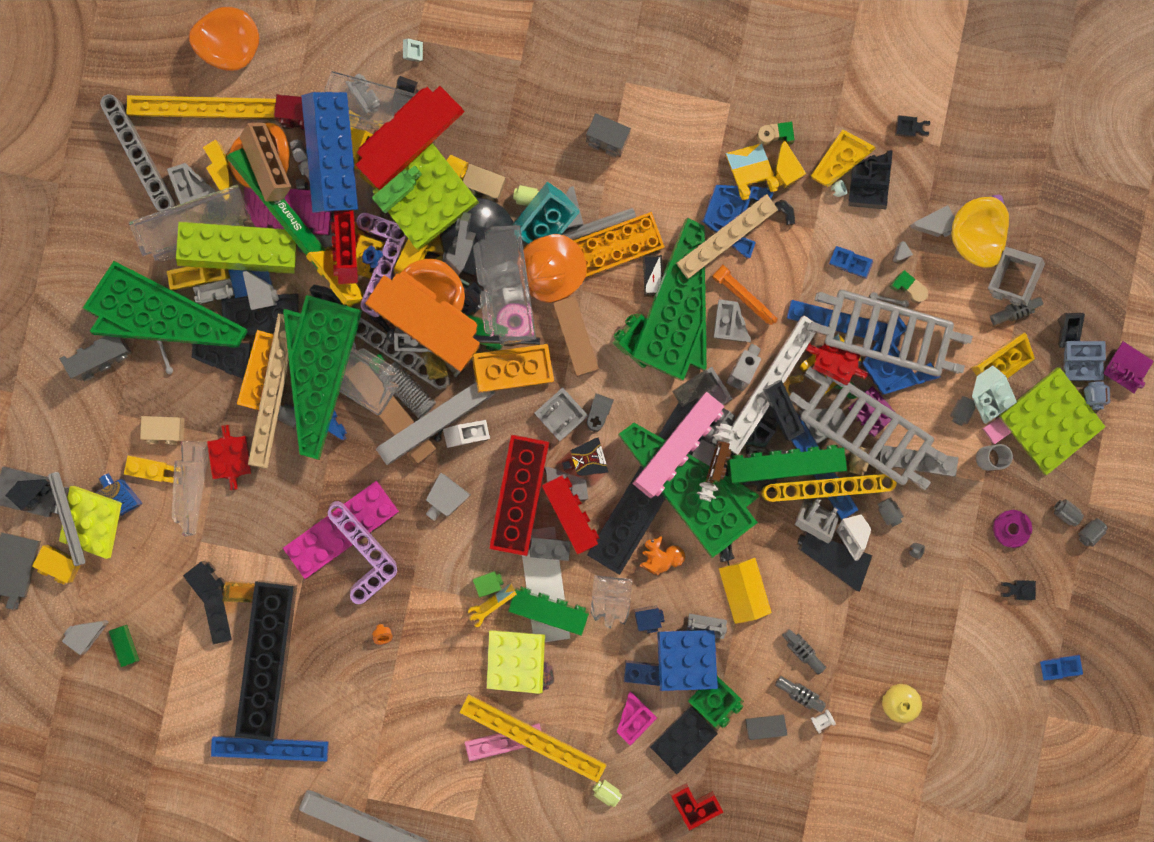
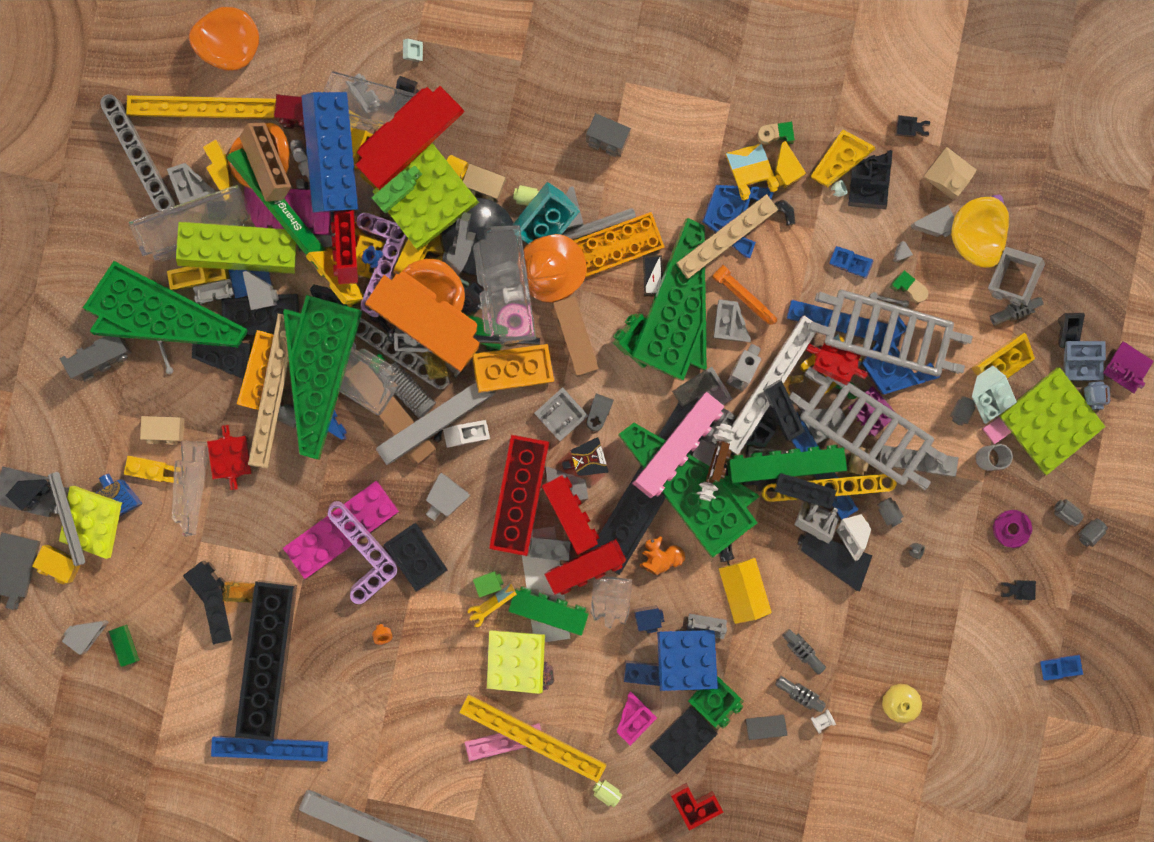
none -> black plate [384,522,448,592]
none -> red brick [544,539,626,595]
none -> black plate [774,473,837,509]
none -> tan slope [923,147,977,200]

